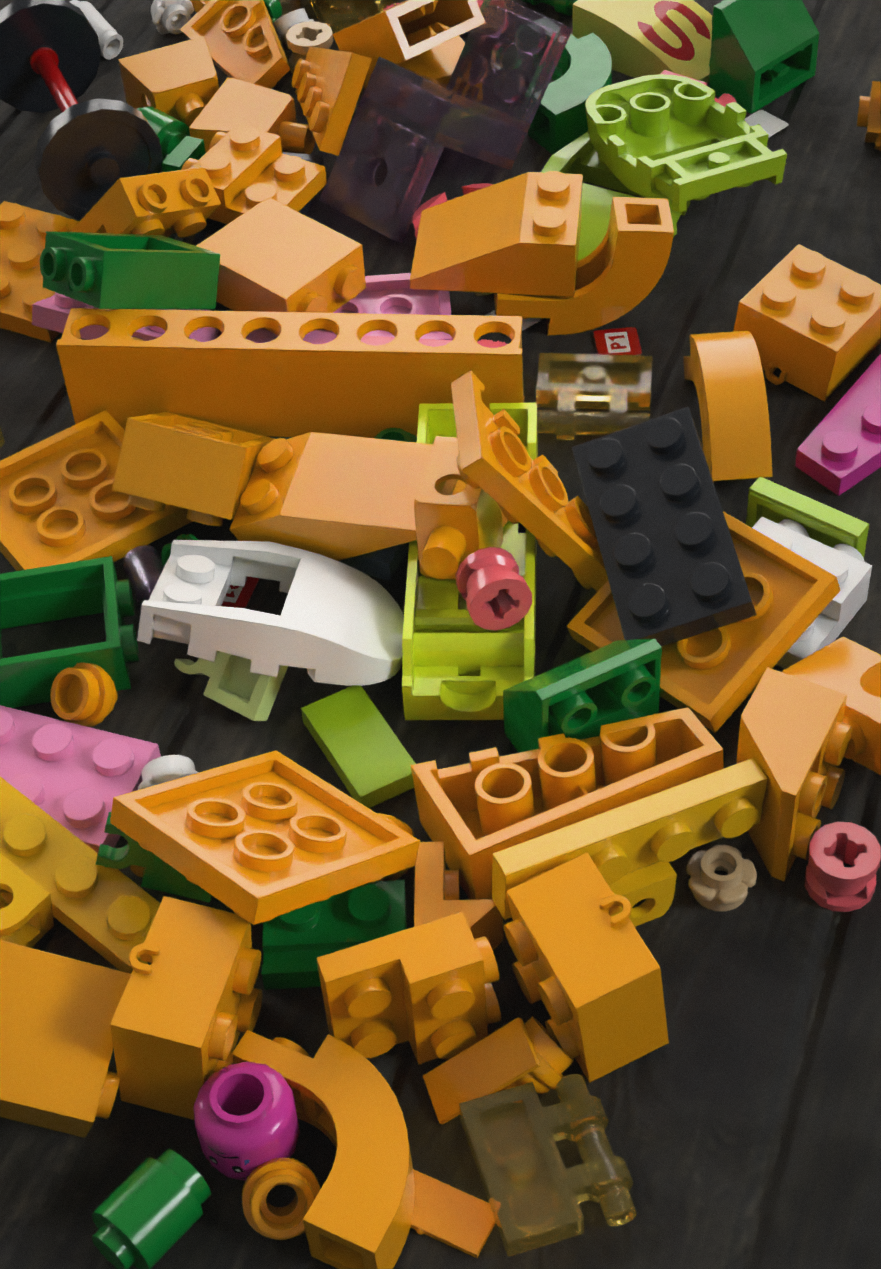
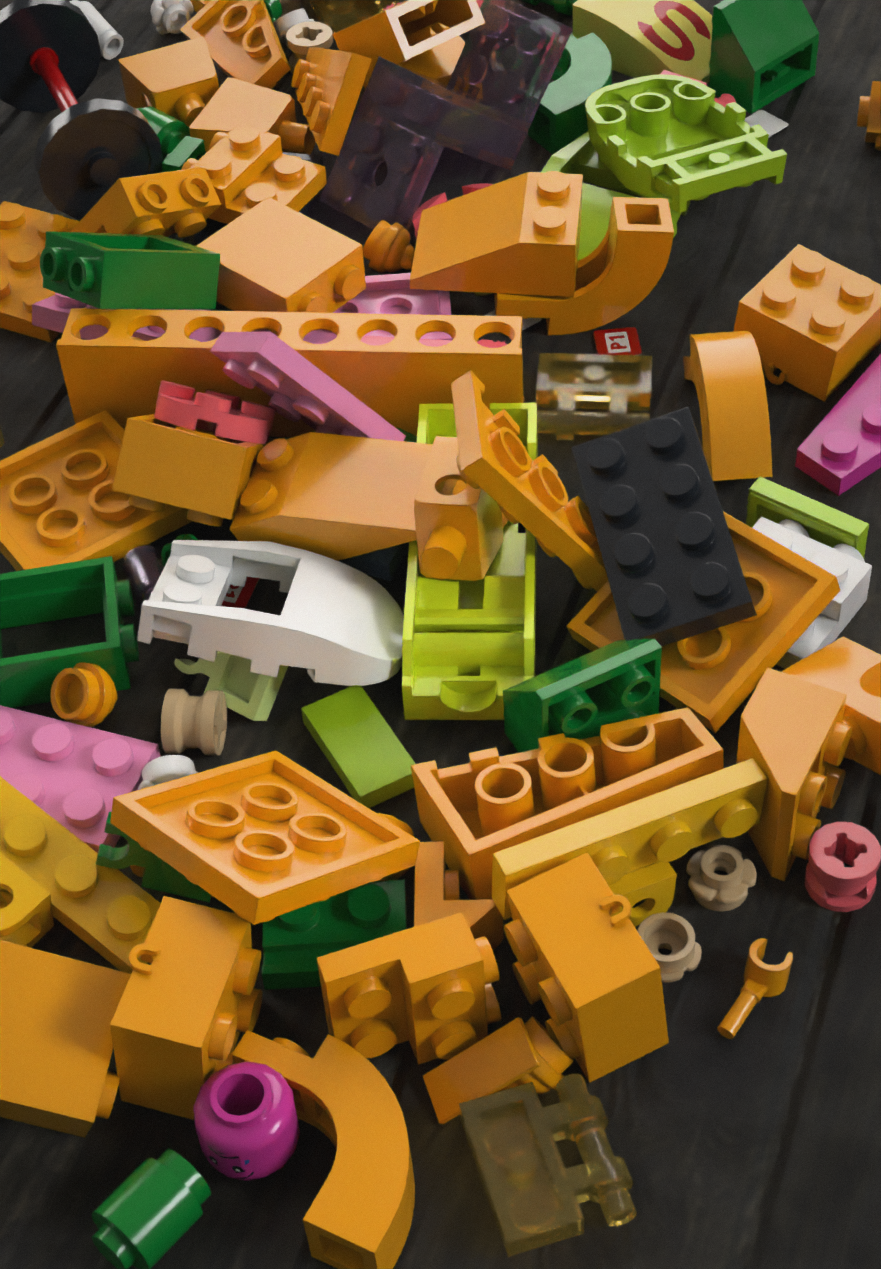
light orange plate [242,1158,320,1240] -> none
light orange window [410,1169,502,1258] -> none
coral wheel [455,547,532,631] -> none
none -> coral plate [154,381,276,444]
none -> tan wheel [161,688,227,756]
none -> bright pink plate [210,332,406,441]
none -> light orange plate [363,220,415,273]
none -> tan plate [637,912,702,983]
none -> light orange hand [717,938,793,1039]

